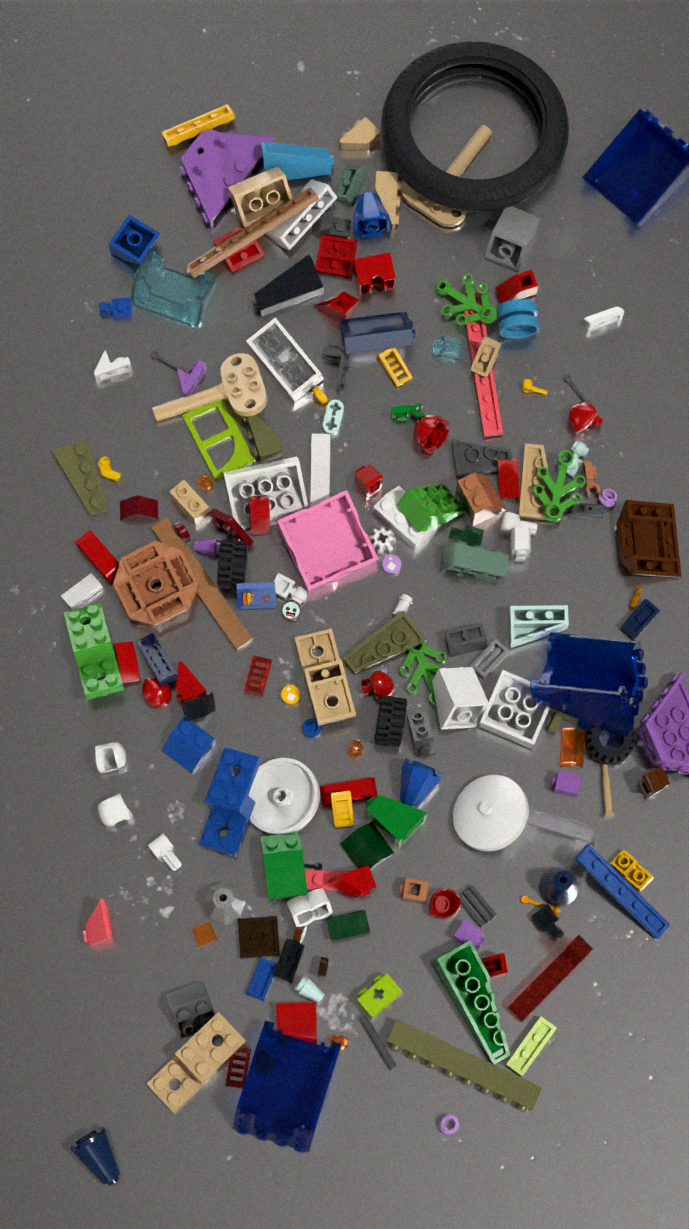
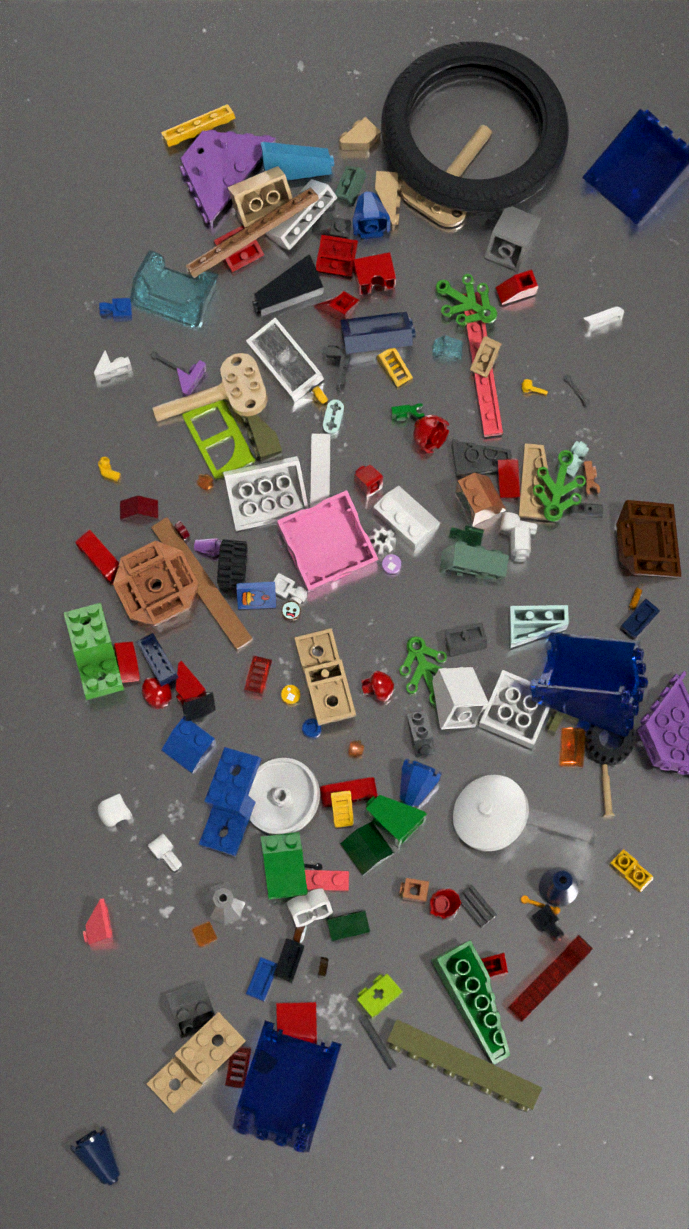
olive wing [51,440,109,516] -> none
white slope [61,573,103,610] -> none
white helmet [95,742,126,774] -> none
blue slope [109,215,160,264] -> none
tan brick [169,480,210,525] -> none
dark red plate [209,508,254,547] -> none
dark brown tile [238,916,280,959] -> none
red slope [248,495,270,534] -> none
light aqua cone [294,976,325,1003] -> none
red slope [328,865,377,898] -> none
clear orange plate [329,1034,348,1050] -> none
olive wing [343,611,427,674] -> none
black tyre [374,695,407,747] -> none
white pin [392,594,413,616] -> none
bright green slope [396,484,465,532] -> none
lavender plate [439,1114,459,1135] -> none
medium lavender brick [453,919,485,949] -> none
light grey tile [470,638,510,679] -> none
dark azure wheel [496,299,540,338] -> none
yellowish green plate [506,1016,557,1077] -> none
medium lavender brick [551,770,582,798] -> none
red piece [569,402,603,432] -> none
blue tile [574,844,670,939] -> none
lavender plate [598,489,617,507] -> none
reddish brown plate [638,767,670,799] -> none

